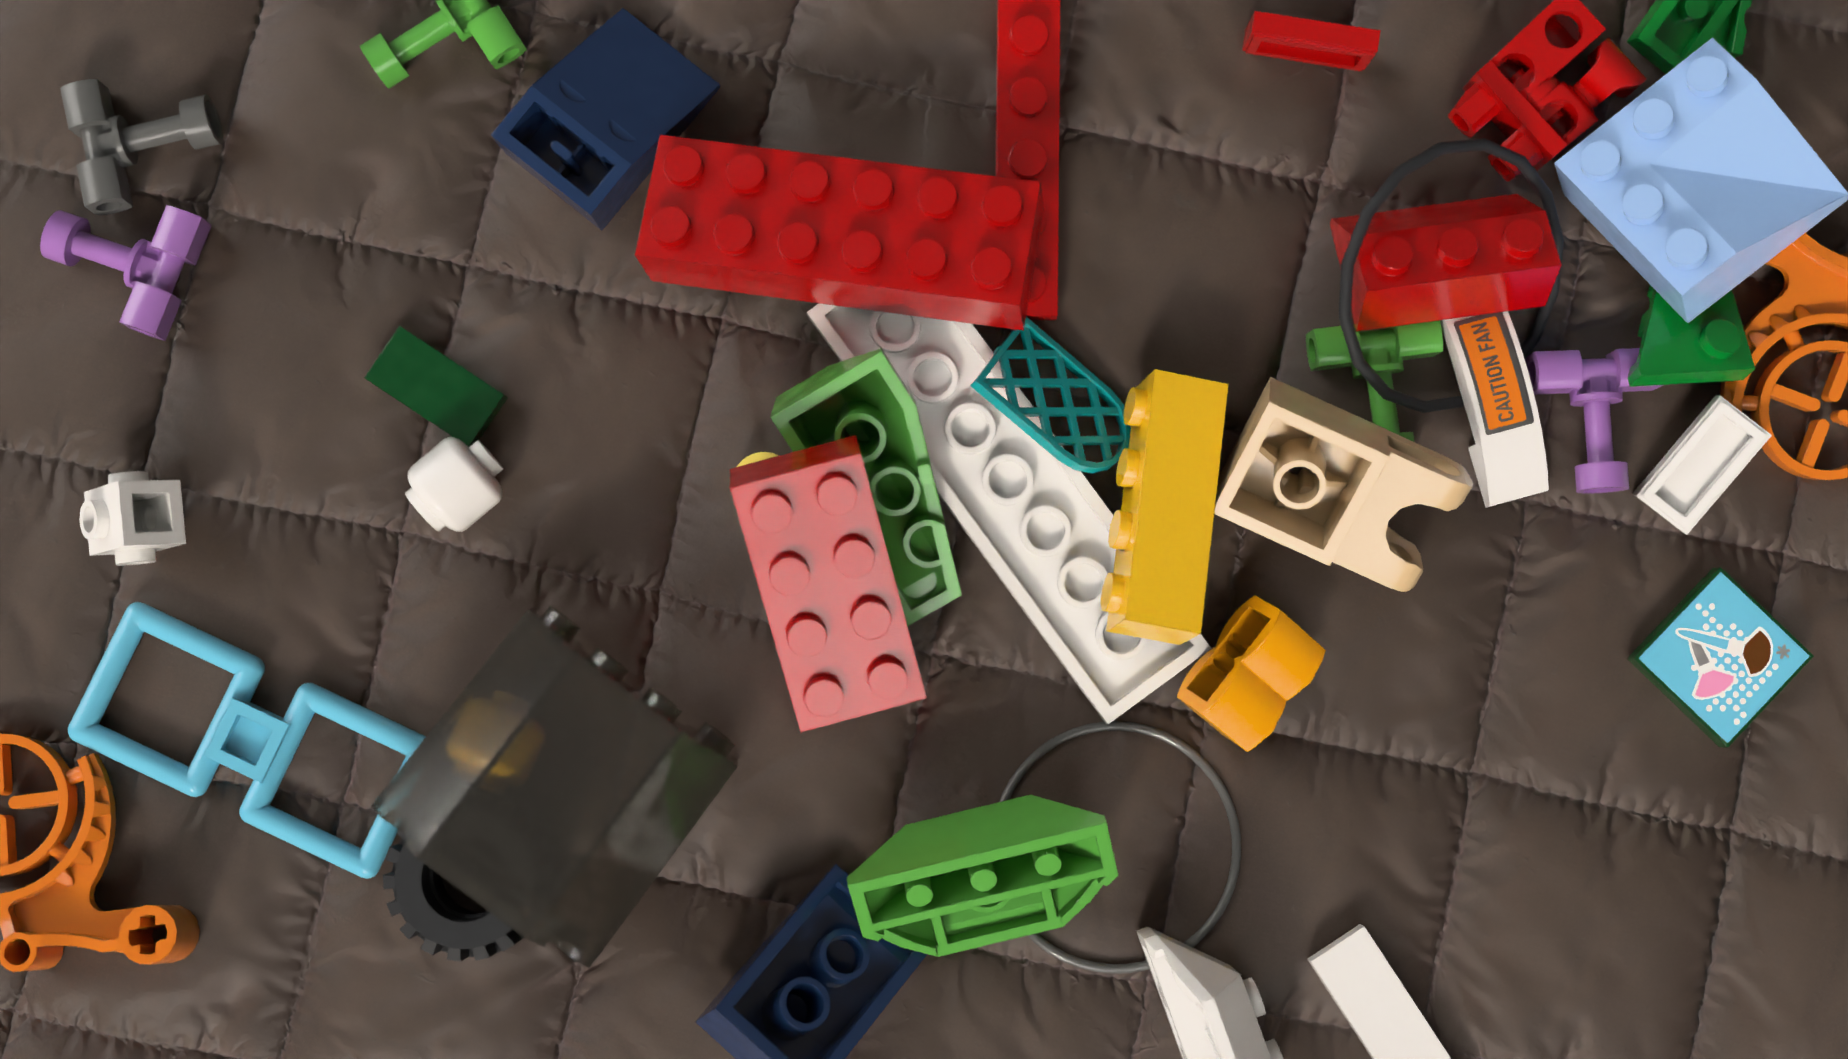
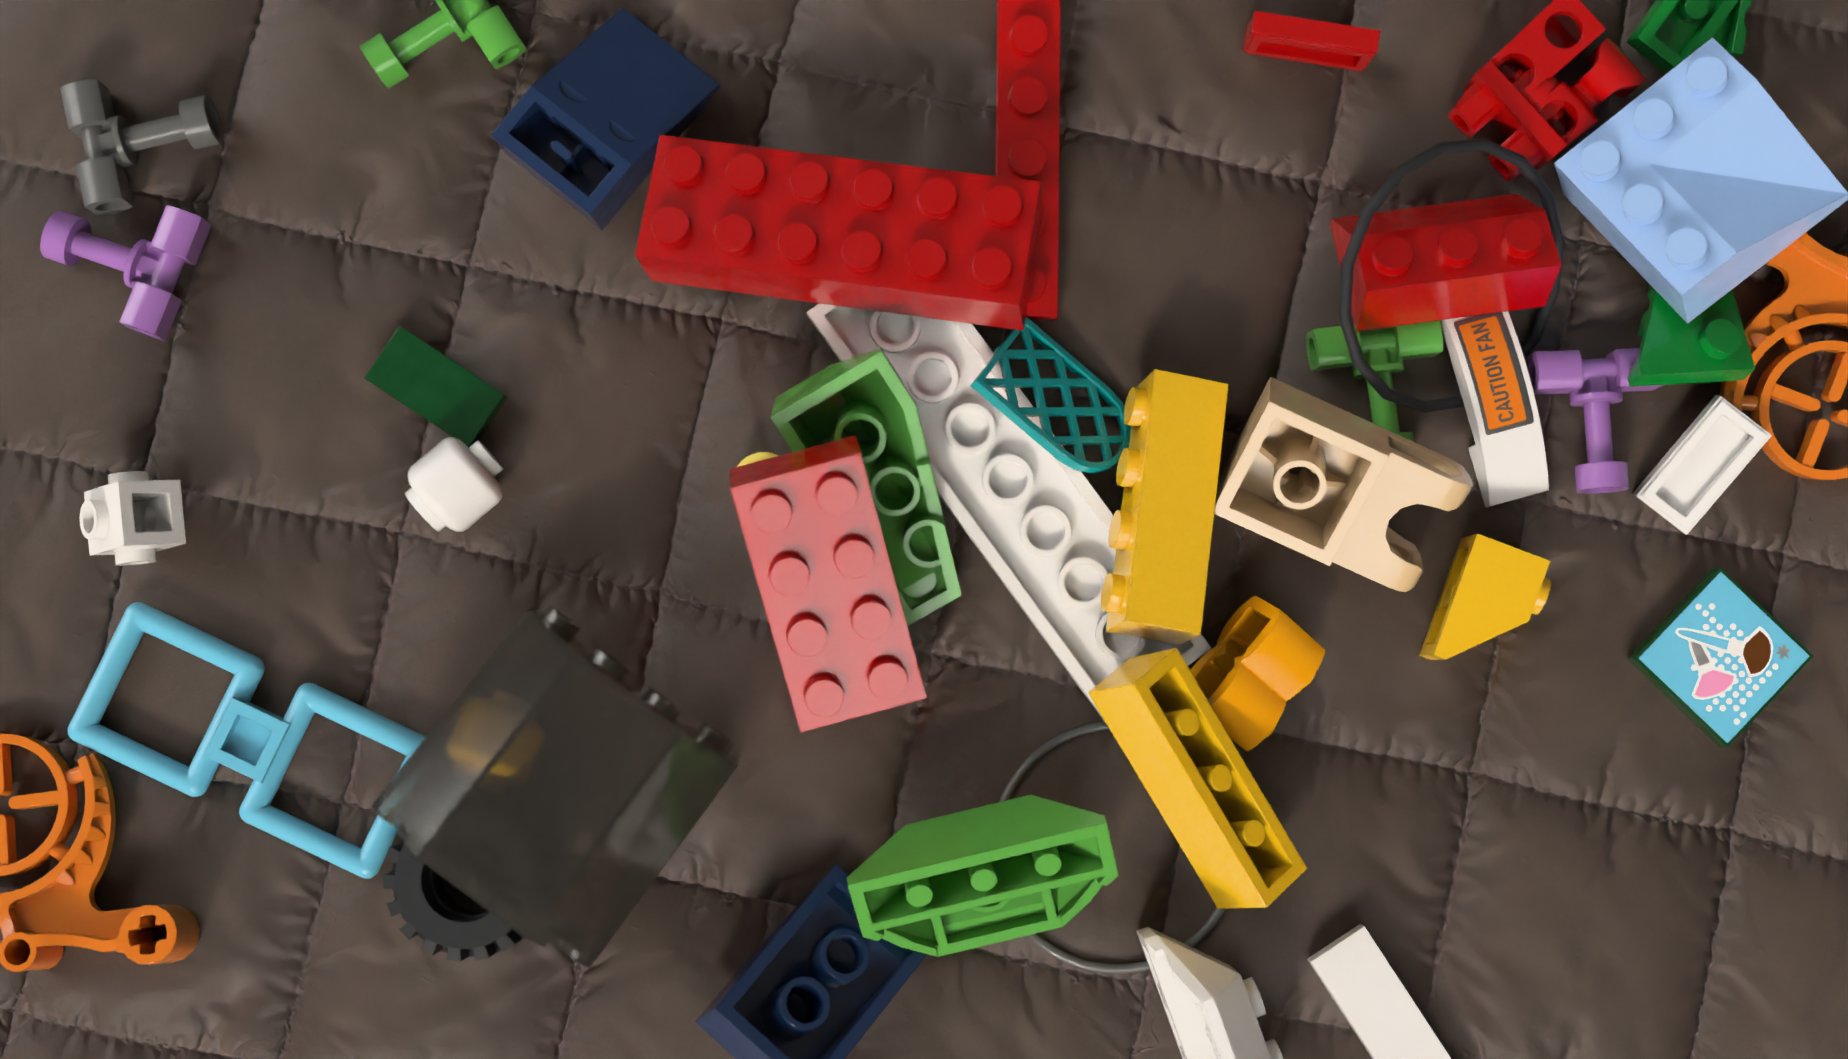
none -> yellow brick [1088,648,1307,909]
none -> yellow slope [1419,534,1551,660]

